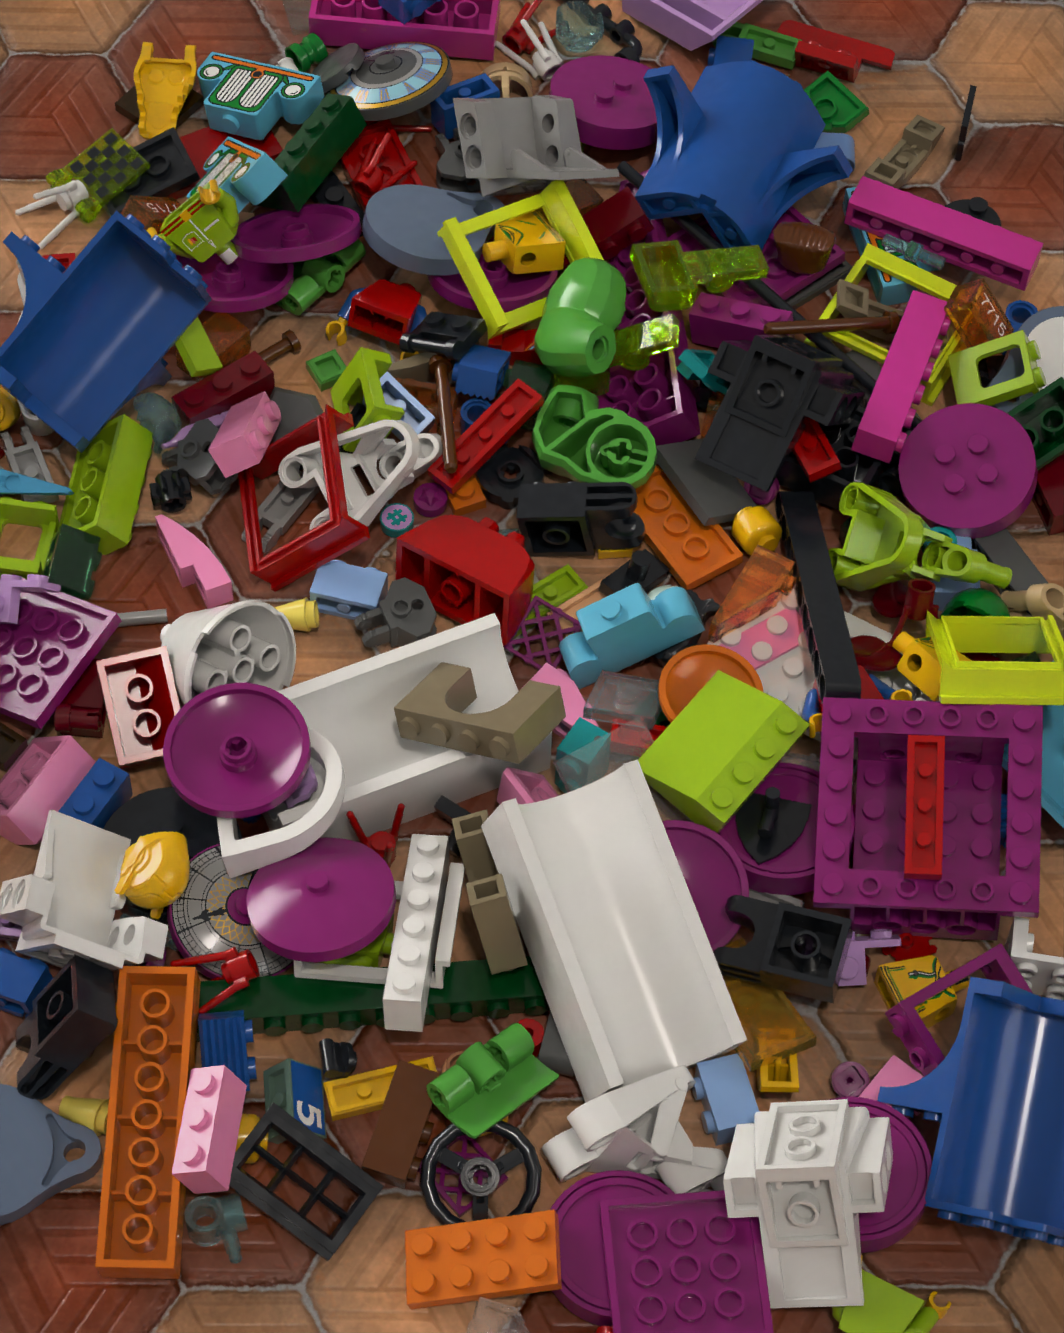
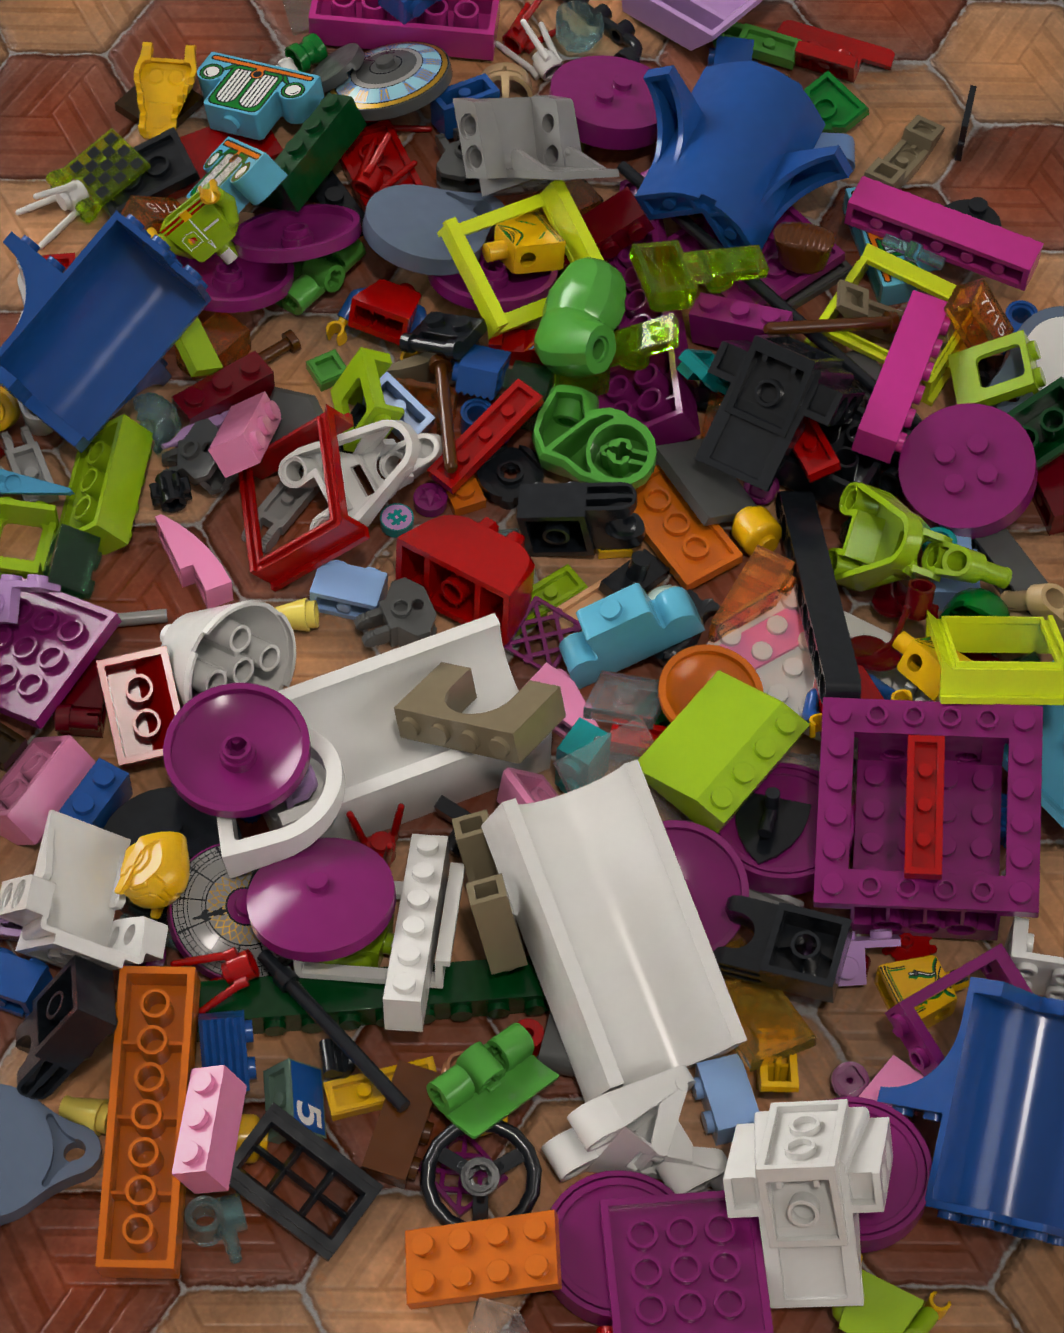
none -> black bar [257,949,410,1113]

